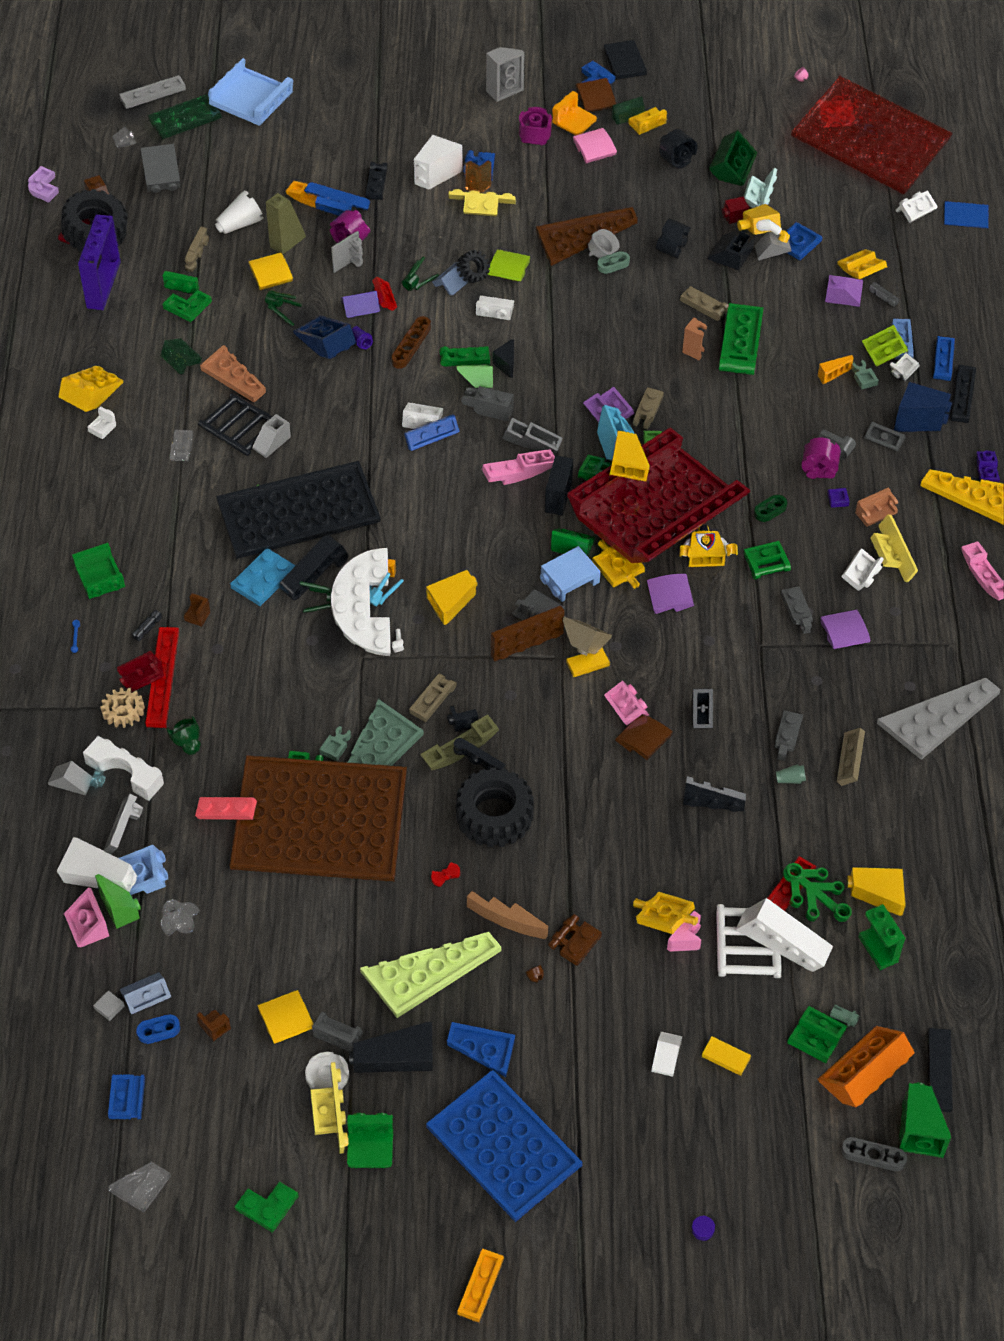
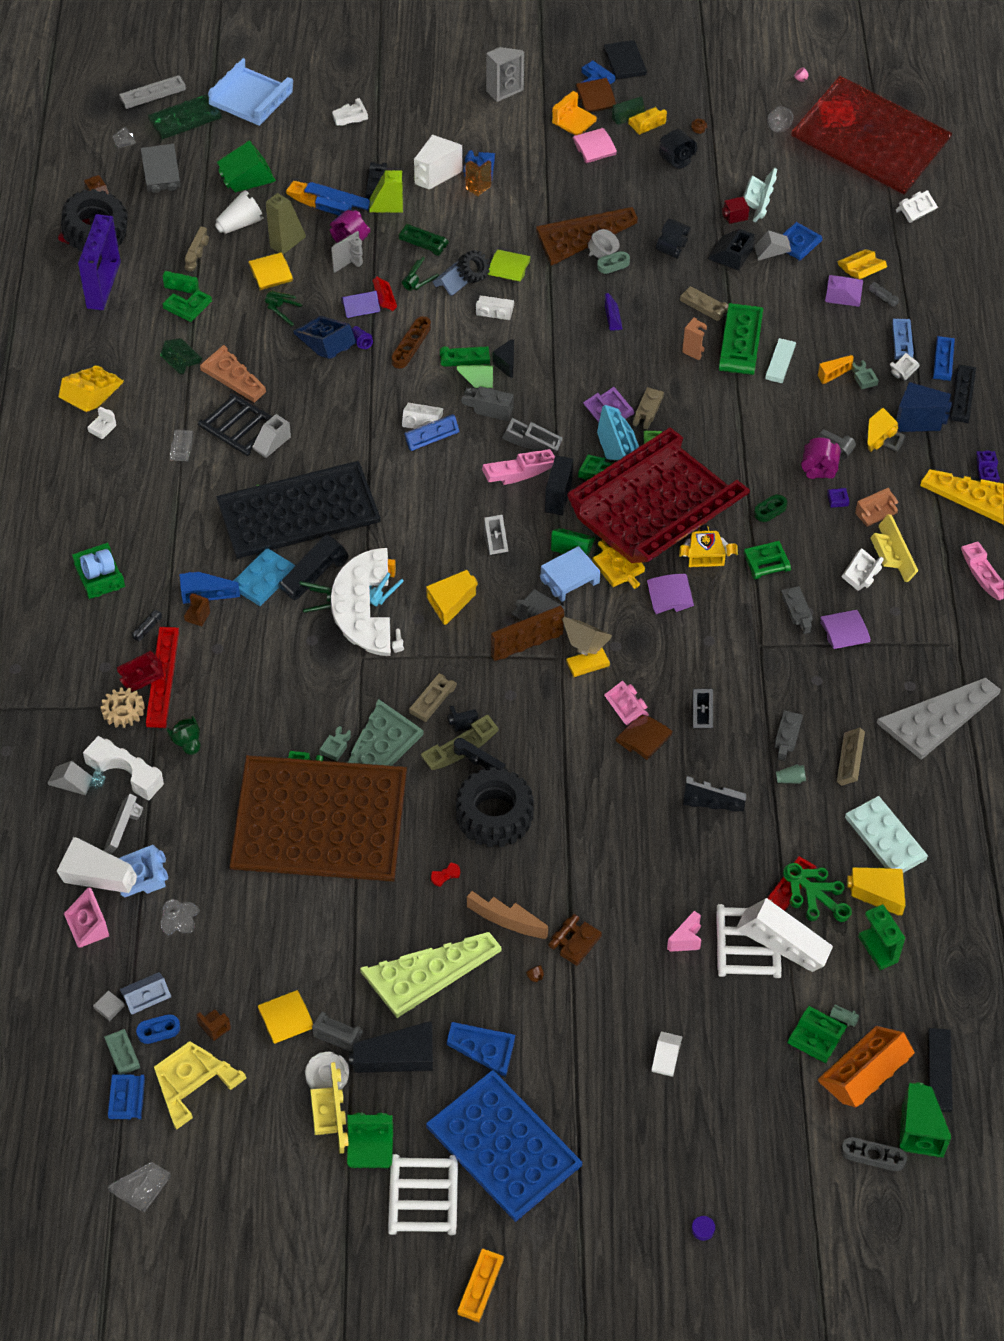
lavender plate [28,166,59,203] -> none
blue hinge [71,620,80,653] -> none
bright green slope [95,874,141,929] -> none
coral plate [195,797,257,820] -> none
green plate [235,1181,299,1233] -> none
light yellow bracket [448,189,516,216] -> none
magenta brick [519,107,552,145] -> none
yellow slope [610,430,650,481] -> none
yellow plate [633,892,698,934] -> none
yellow tile [702,1037,751,1076] -> none
dark green slope [709,130,758,186] -> none
yellow torso [737,204,790,243] -> none
lime slope [862,325,908,367] -> none
blue window [944,201,988,228] -> none
none -> light blue wheel [80,549,115,580]
none -> sand green plate [104,1029,140,1075]
none -> light yellow wing [154,1041,246,1130]
none -> blue slope [179,572,240,604]
none -> green slope [217,140,276,193]
none -> white wing [332,98,368,126]
none -> lime slope [369,170,403,212]
none -> white bar [388,1154,458,1235]
none -> dark green plate [399,224,449,256]
none -> light grey slope [484,514,508,555]
none -> dark purple slope [605,293,622,331]
none -> reddish brown plate [691,118,707,134]
none -> light aqua tile [765,338,796,383]
none -> clear hair [767,106,793,133]
none -> light aqua plate [845,796,928,873]
none -> yellow slope [868,408,898,452]

